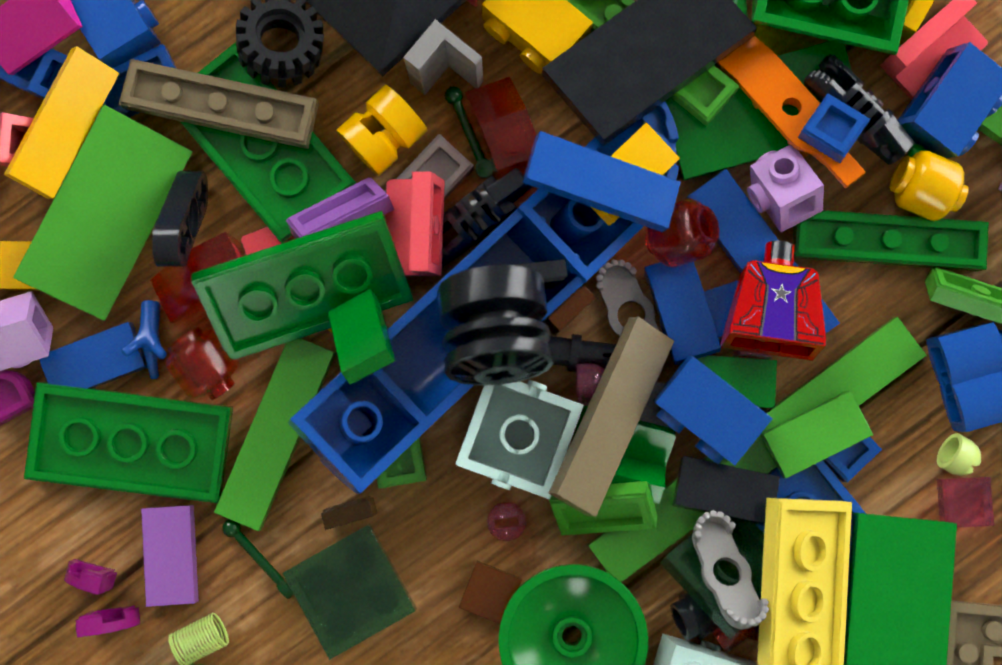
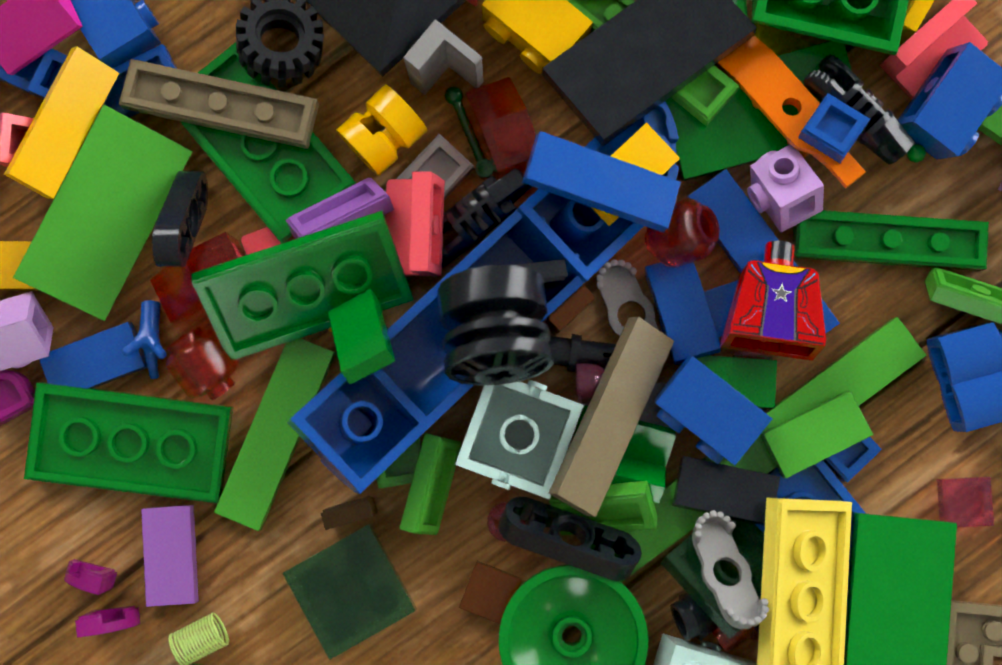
dark green hinge [222,519,297,599] -> none
yellow head [890,151,969,221] -> none
yellowish green hinge [937,433,981,476] -> none
none -> bright green tile [399,433,462,535]
none -> black beam [498,496,642,581]

